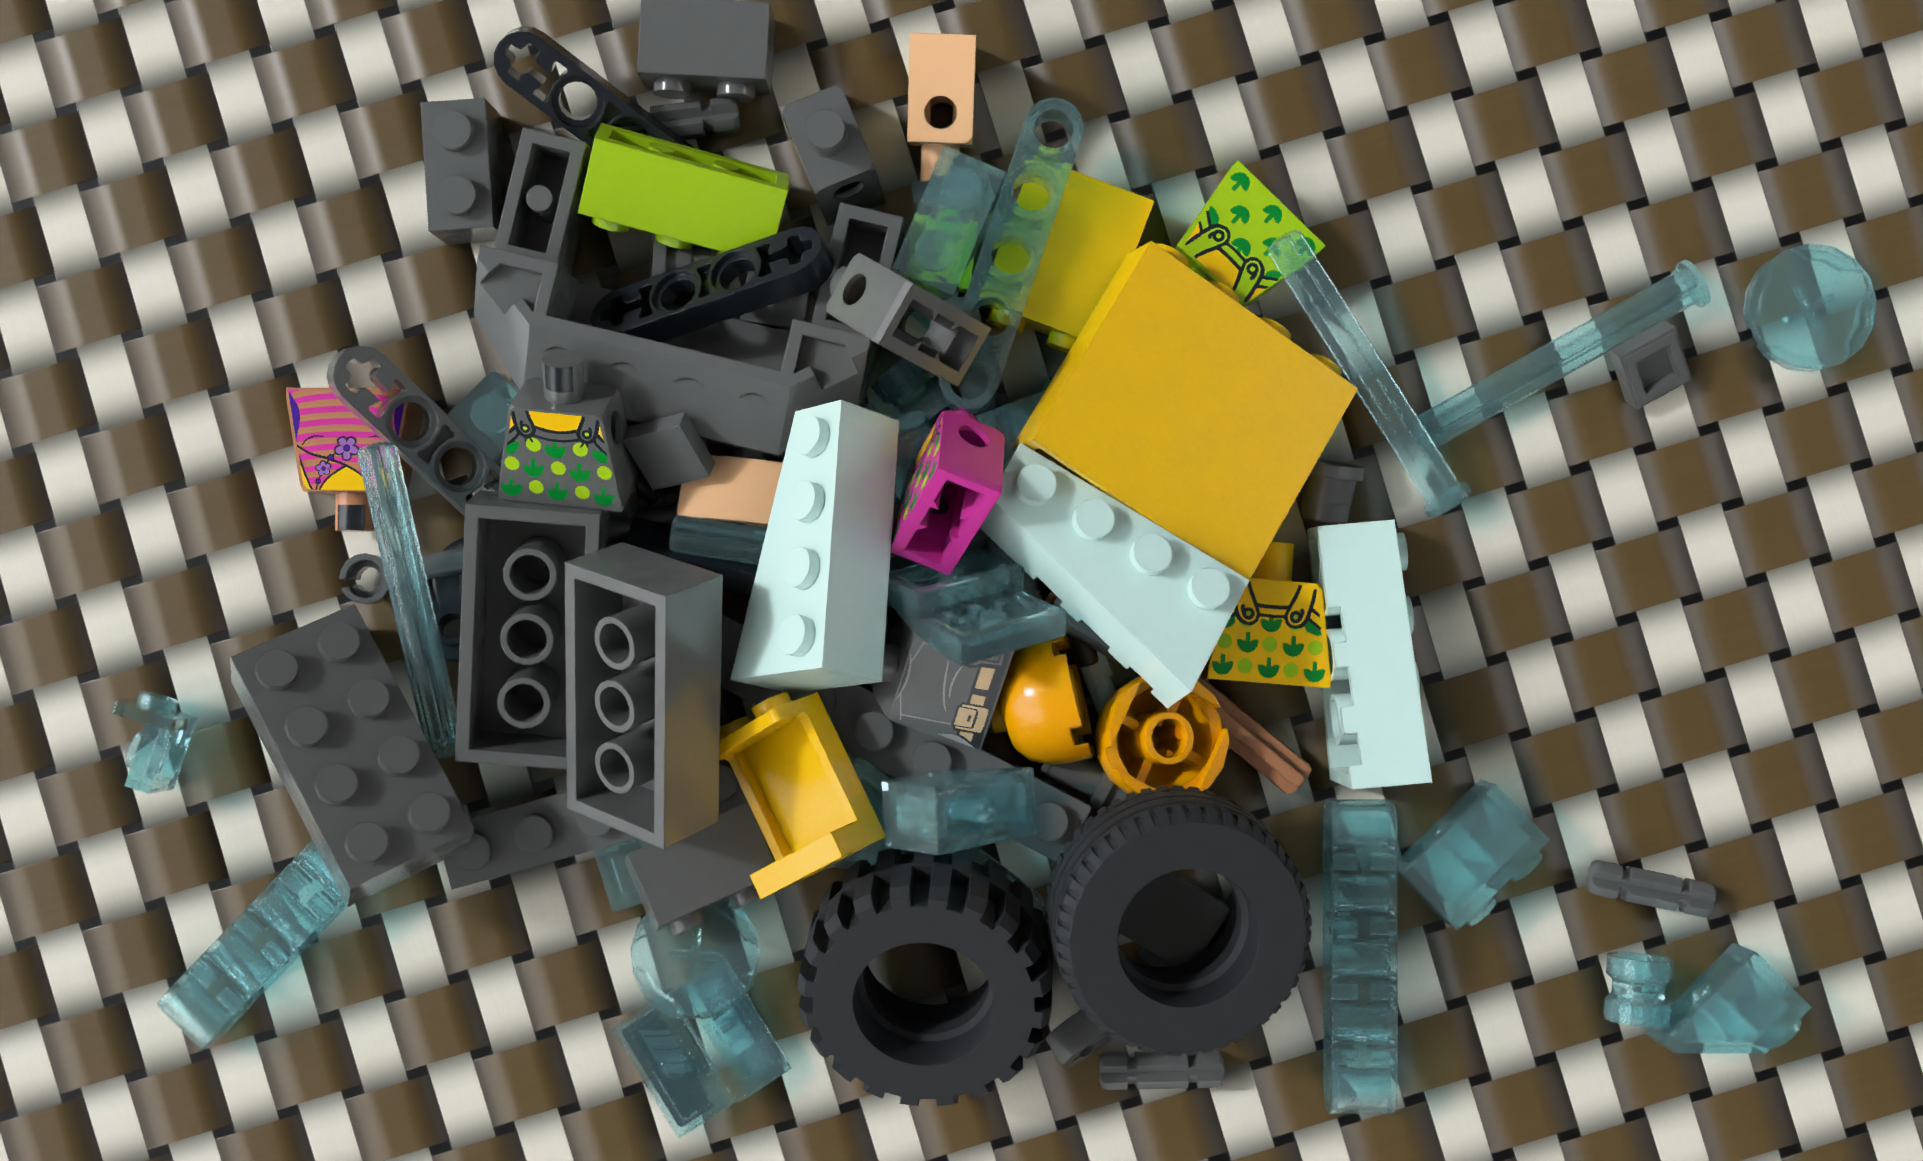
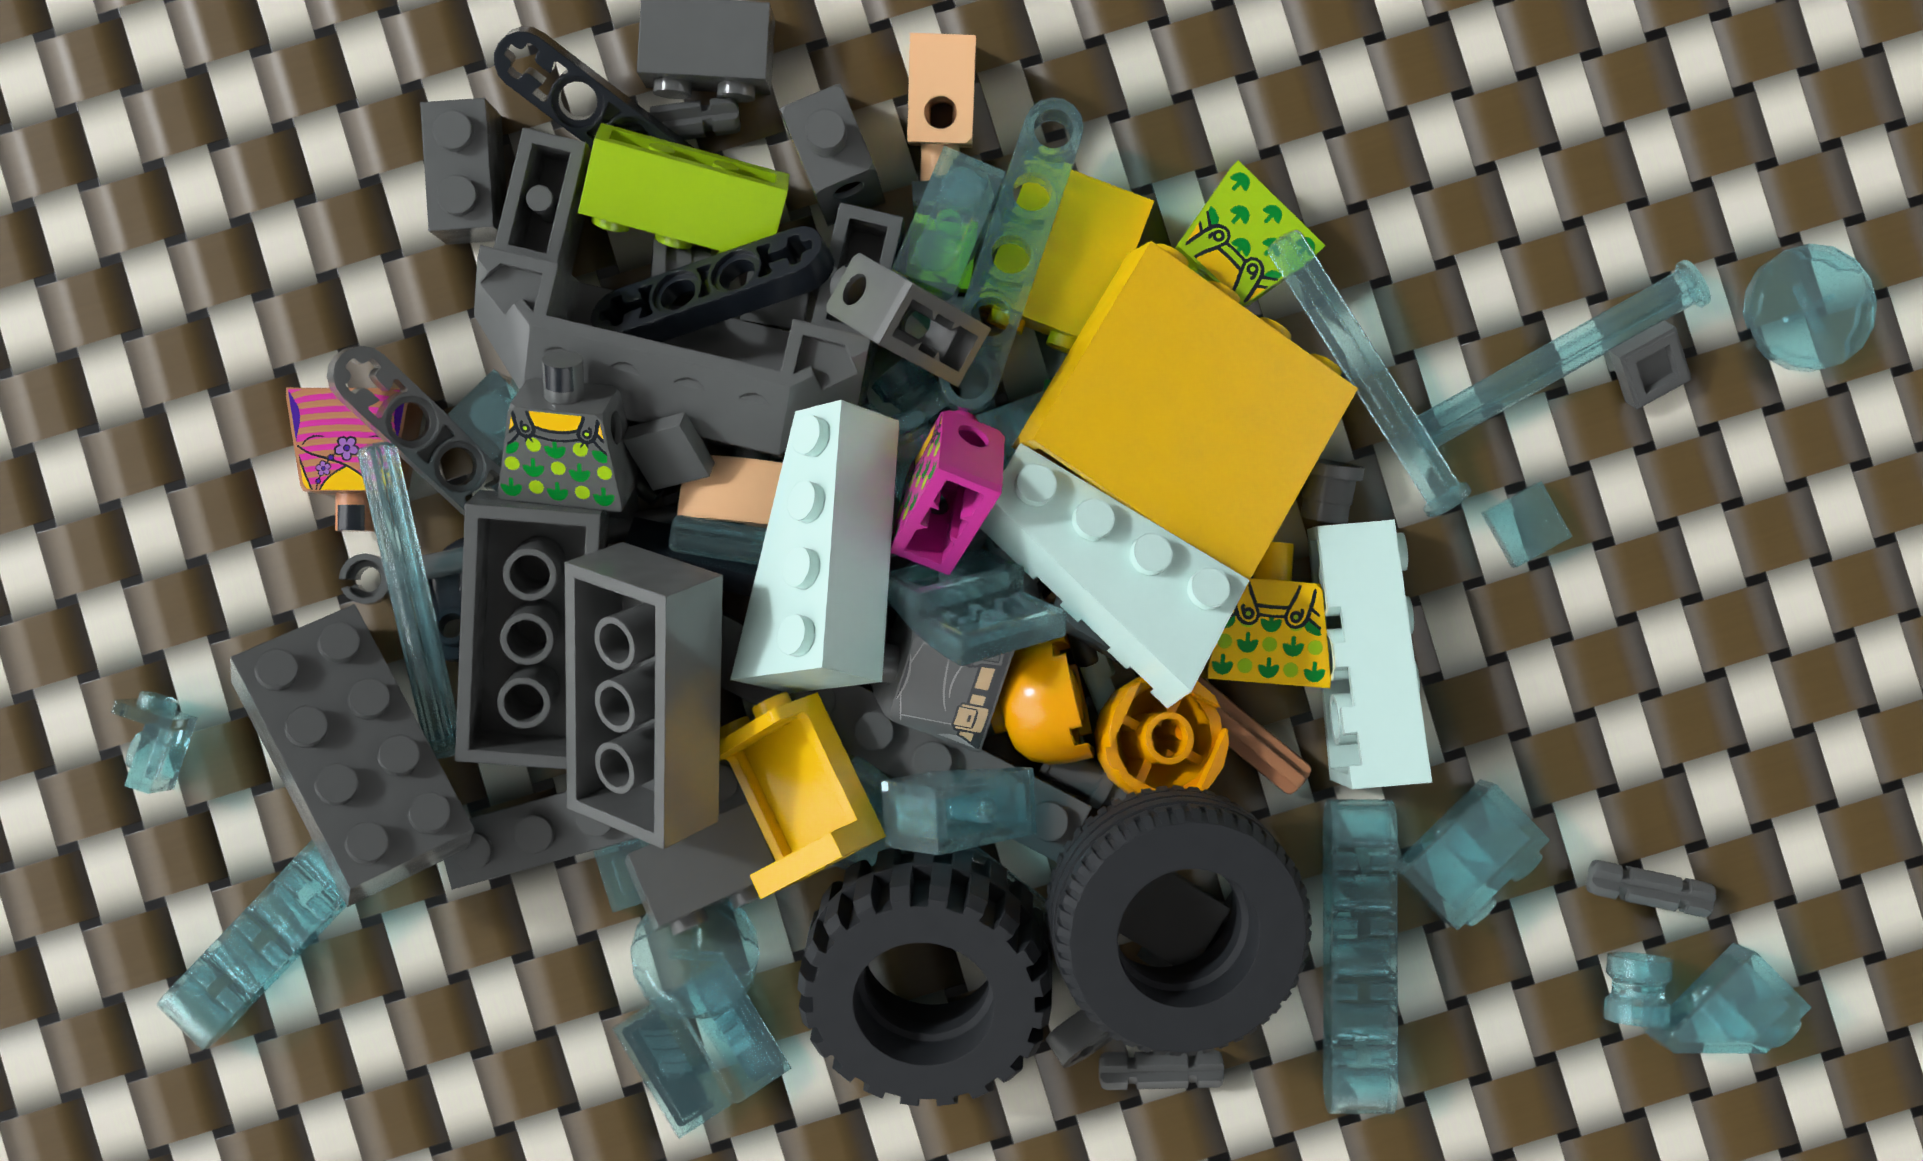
none -> clear light blue tile [1481,481,1572,568]

